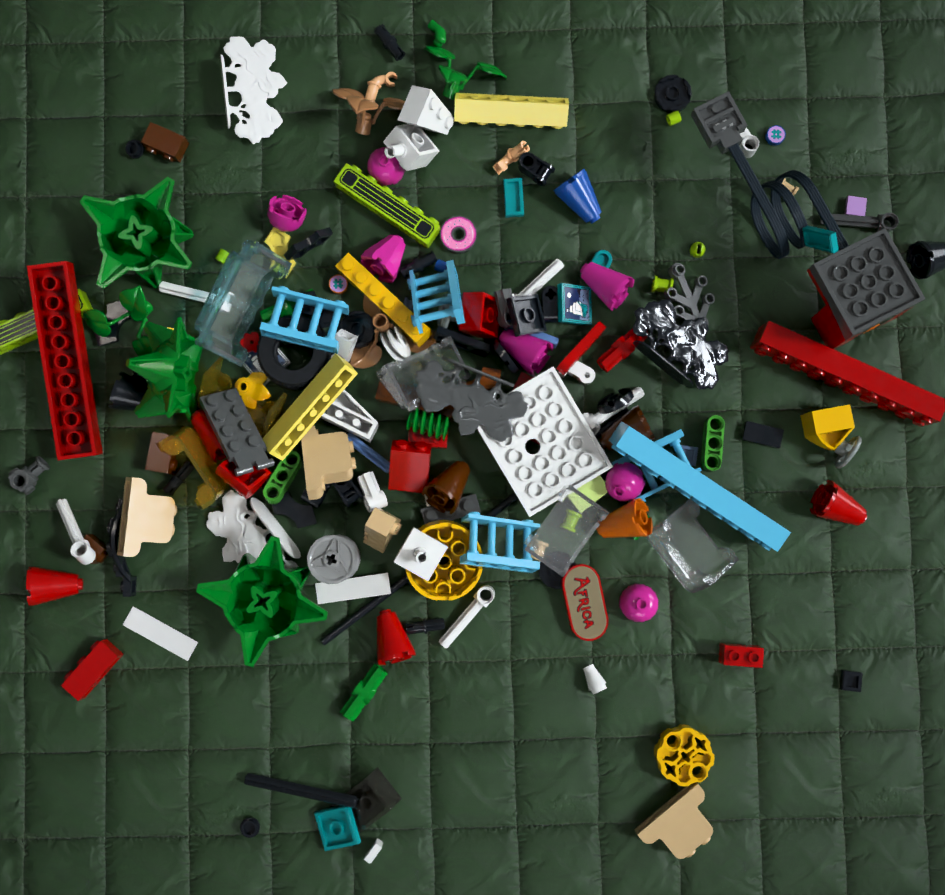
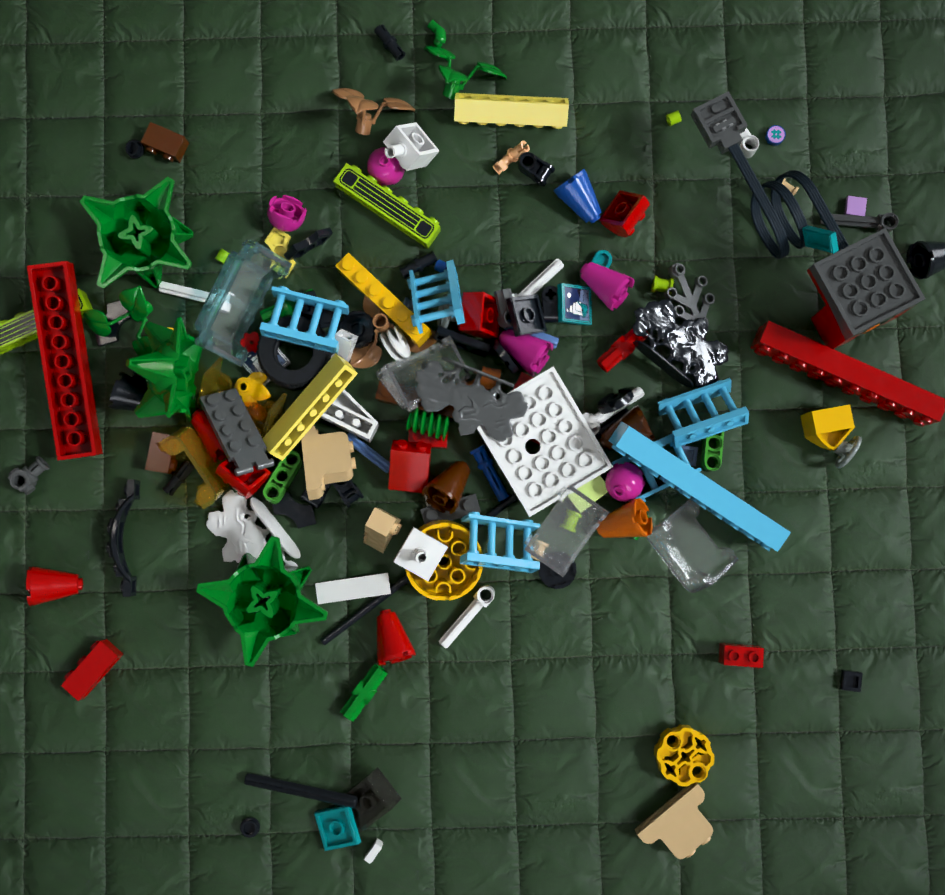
white axle [56,499,96,565] -> none
reddish brown brick [82,534,108,564] -> none
brick [117,477,177,557] -> none
white sticker [123,606,198,661] -> none
white plant [220,37,287,144] -> none
light grey piece [307,534,361,584] -> none
tile [329,274,348,295] -> none
white piece [357,471,388,512] -> none
dark pink cone [360,235,406,283] -> none
light nougat piece [364,72,397,102] -> none
white wedge [398,85,454,135] -> none
black axle [406,618,445,635] -> none
tile [440,215,477,254] -> none
teal tile [503,178,524,218] -> none
red beam [556,321,607,375] -> none
white leg [558,361,595,385] -> none
dark tan tile [561,564,608,641] -> none
white cone [583,664,607,695] -> none
dark pink cylinder [619,584,658,622] -> none
black tile [654,75,692,113] -> none
lime hinge [690,242,706,258] -> none
black tile [741,421,784,449] -> none
red cone [810,480,867,526] -> none
none -> clear orange tile [248,402,267,421]
none -> blue pin [470,444,509,502]
none -> red brick [599,190,650,237]
none -> medium azure fence [658,378,749,448]

